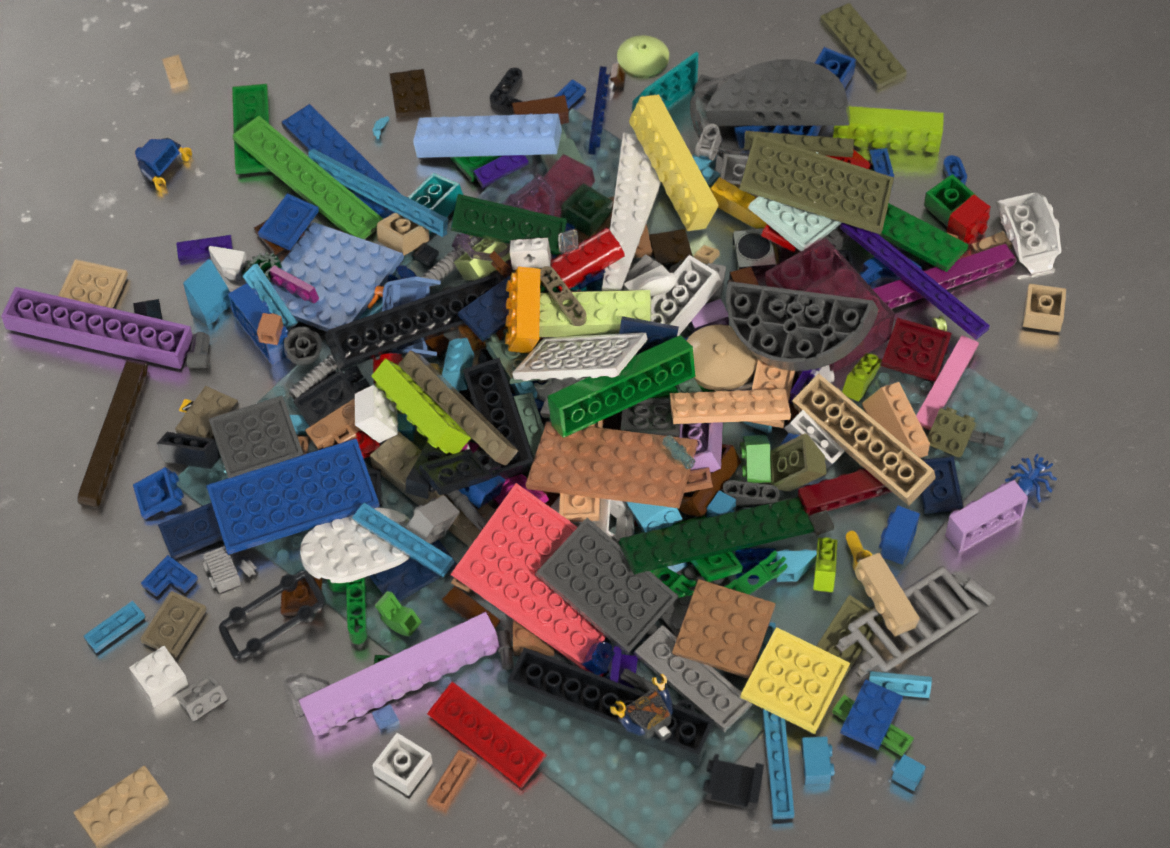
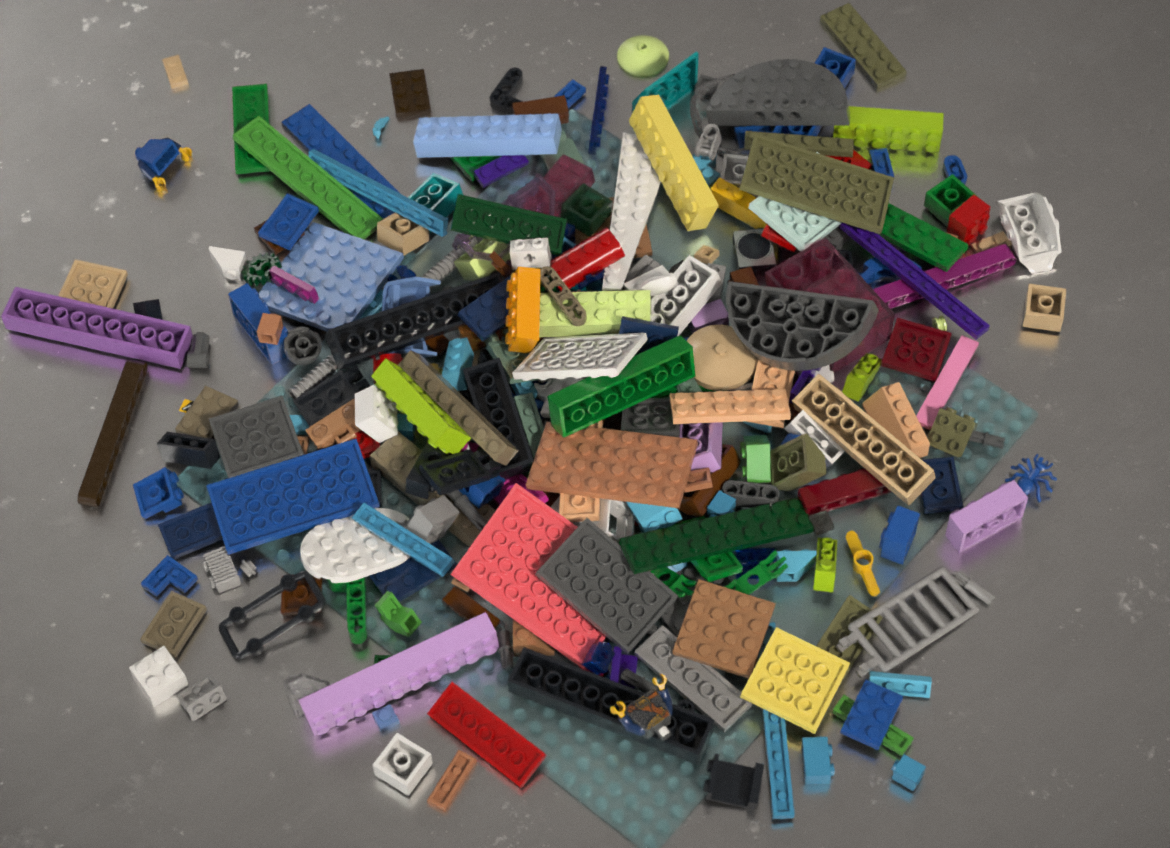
tan plate [73,765,168,847] -> none
dark azure plate [83,601,146,653] -> none
dark purple plate [176,235,233,261] -> none
dark azure slope [183,259,231,326] -> none
medium azure tile [243,264,297,332] -> none
orange hand [367,286,384,309] -> none
black tile [413,243,439,267] -> none
clear tile [558,229,578,253] -> none
reddish brown plate [609,63,626,89] -> none
dark brown plate [649,229,693,267] -> none
clear light blue pin [662,435,696,469] -> none
tan brick [855,553,920,636] -> none

